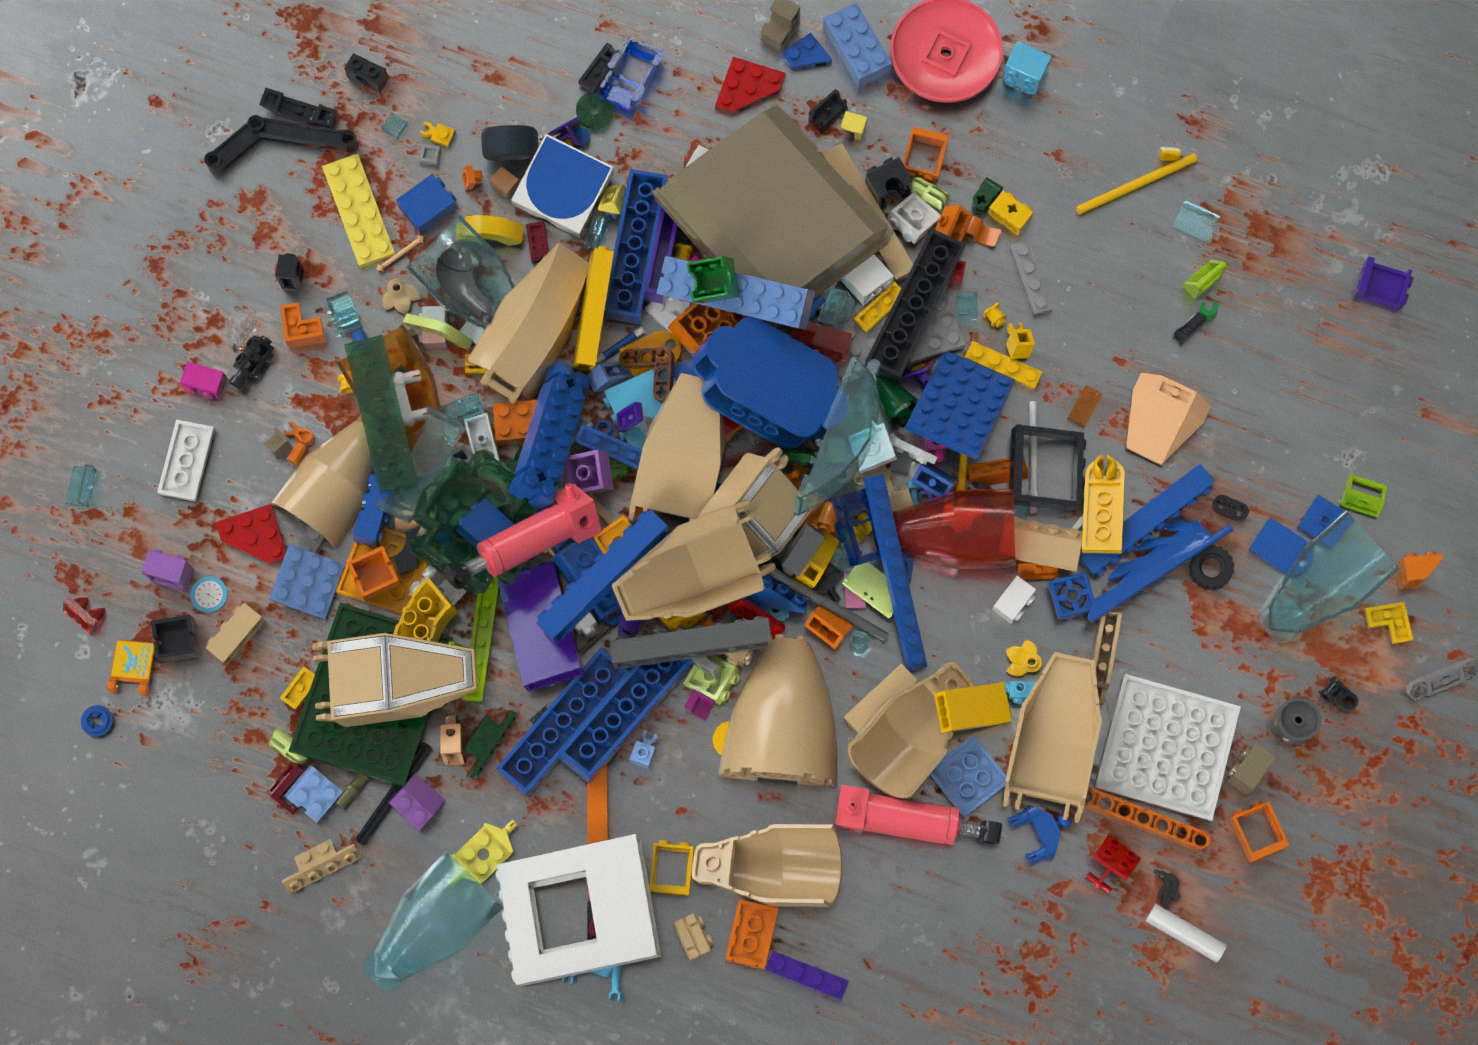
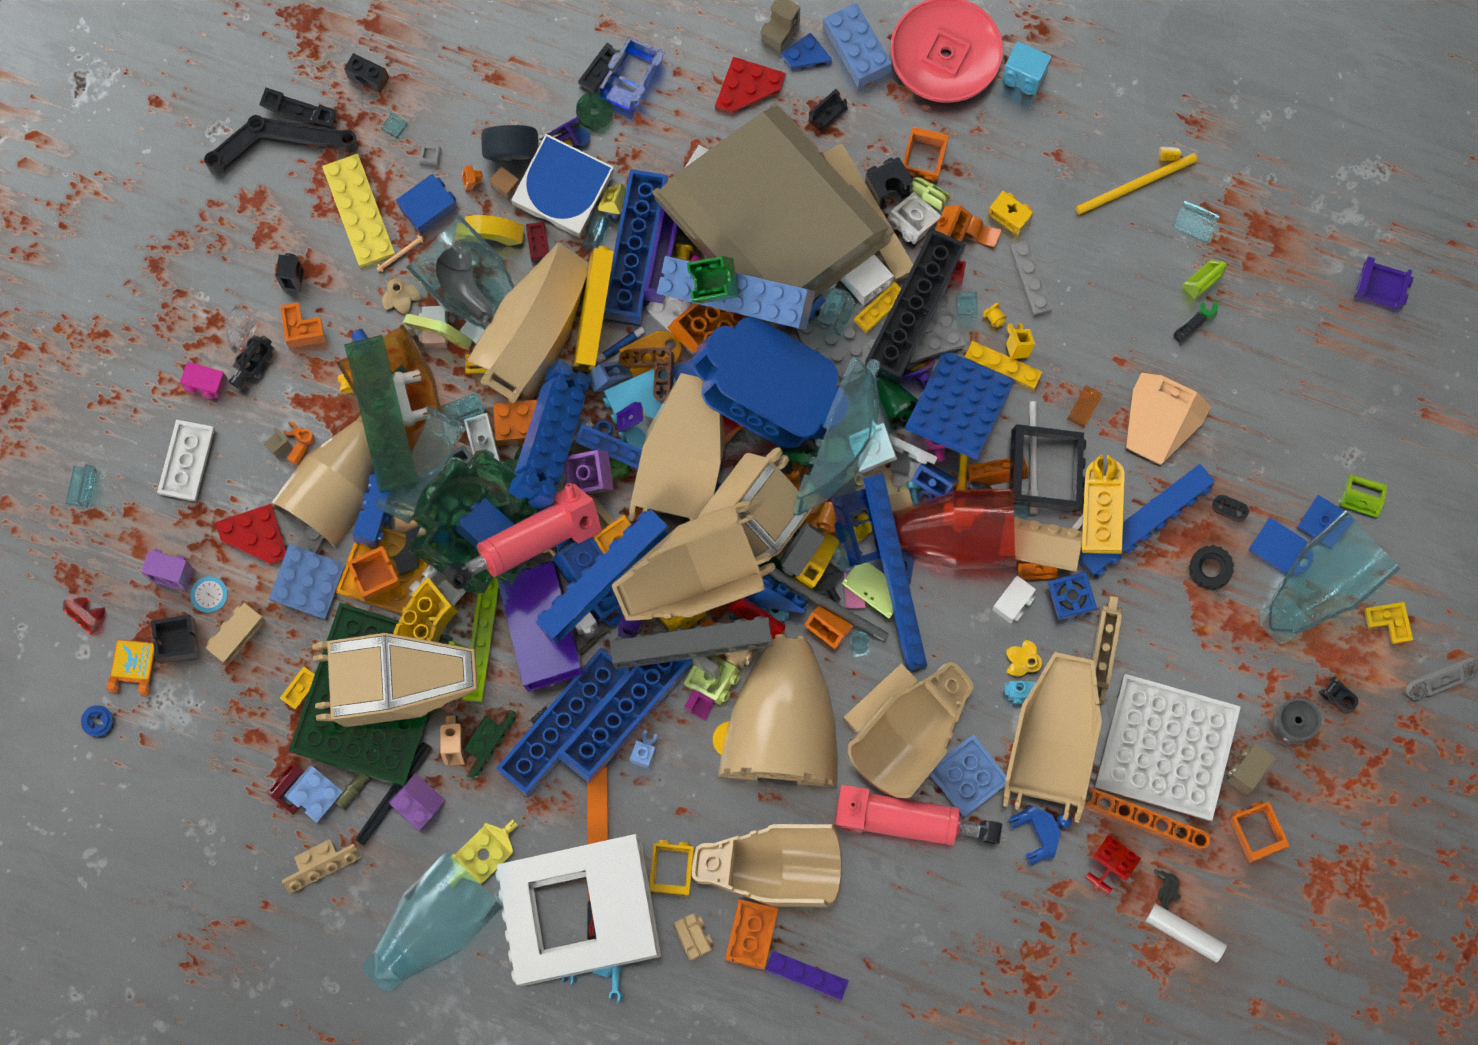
yellowish green arm [269,728,308,765] -> none
clear light blue brick [324,290,363,337] -> none
yellow plate [420,122,456,148] -> none
clear red brick [790,321,852,361] -> none
light yellow panel [841,111,867,141] -> none
yellow brick [934,682,1012,733] -> none
dark green piece [971,177,1003,215] -> none
blue animal [1087,518,1233,623] -> none
orange slope [1395,551,1444,589] -> none

